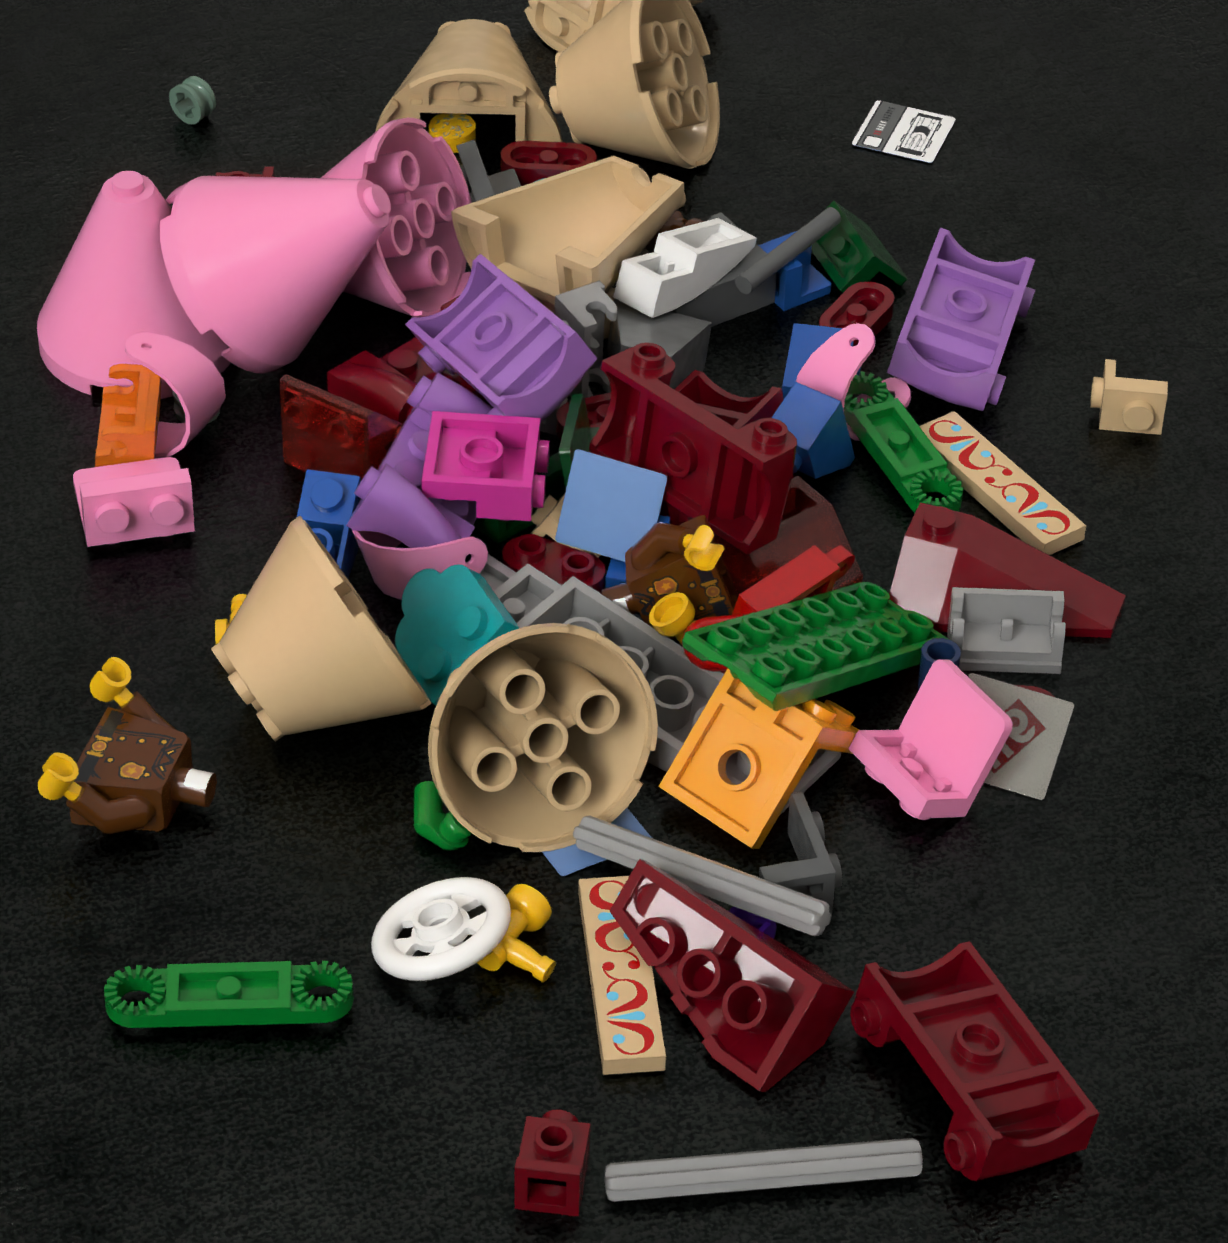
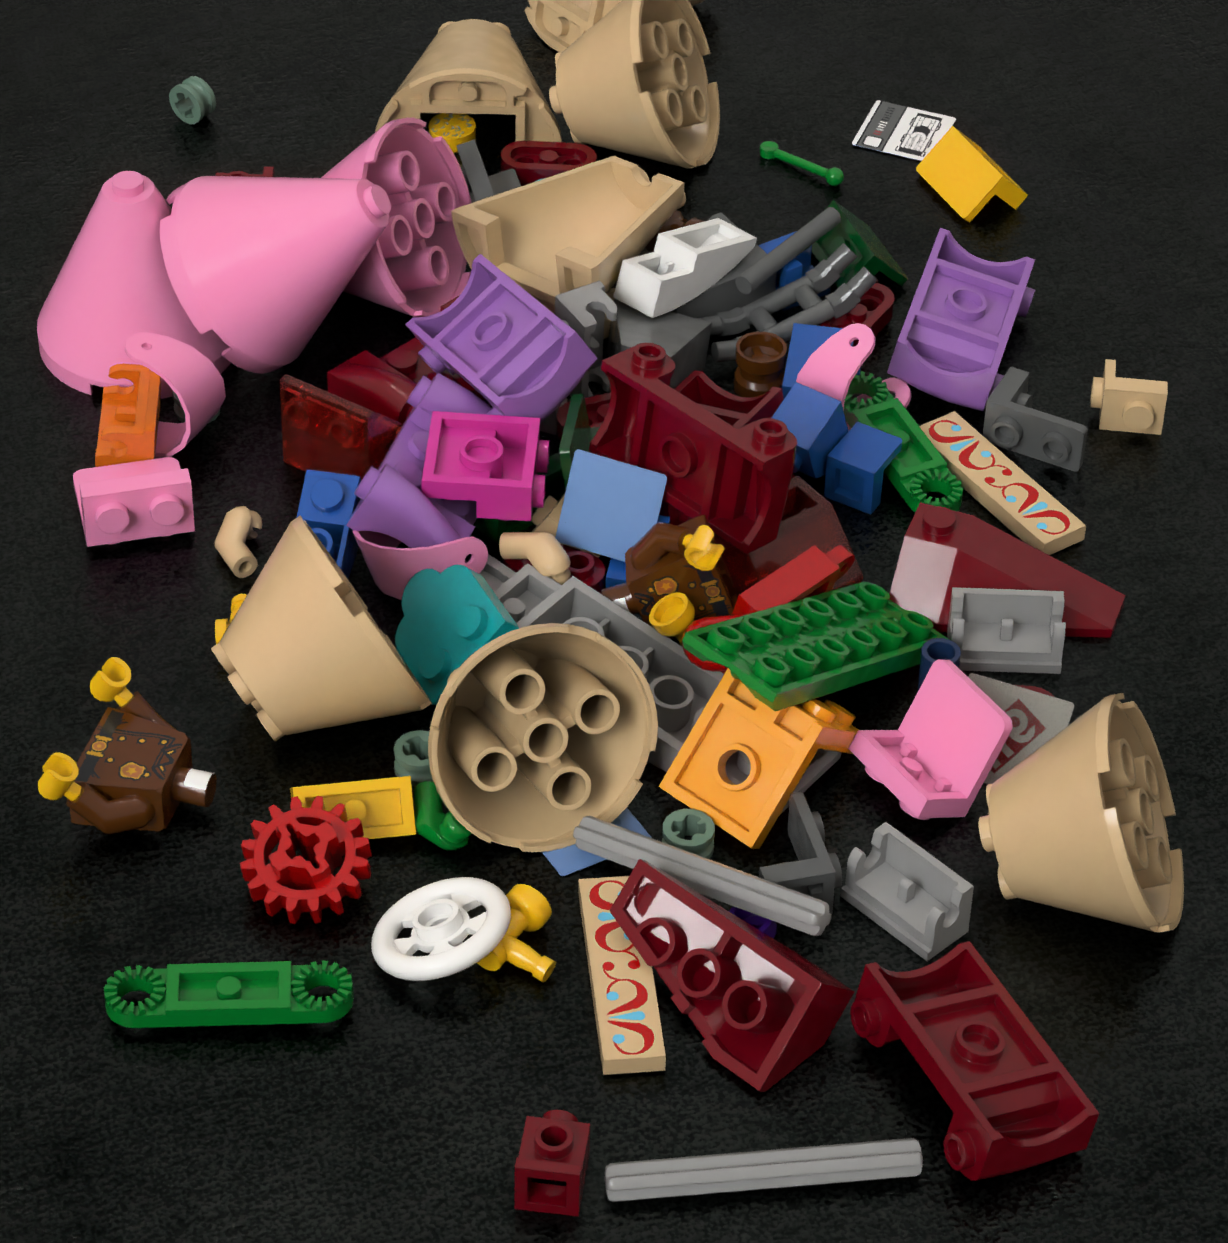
none -> tan arm [214,506,263,578]
none -> red gear [240,796,372,924]
none -> yellow panel [290,776,416,839]
none -> sand green bush [394,730,433,786]
none -> tan arm [499,532,571,585]
none -> sand green bush [662,809,715,859]
none -> dark grey piece [698,243,878,362]
none -> reddish brown wheel [734,332,787,398]
none -> green hinge [760,141,844,186]
none -> blue panel [824,422,902,515]
none -> light grey hinge [840,822,974,961]
none -> yellow panel [916,126,1028,222]
none -> tan cone [978,693,1184,933]
none -> dark grey bracket [983,367,1088,472]

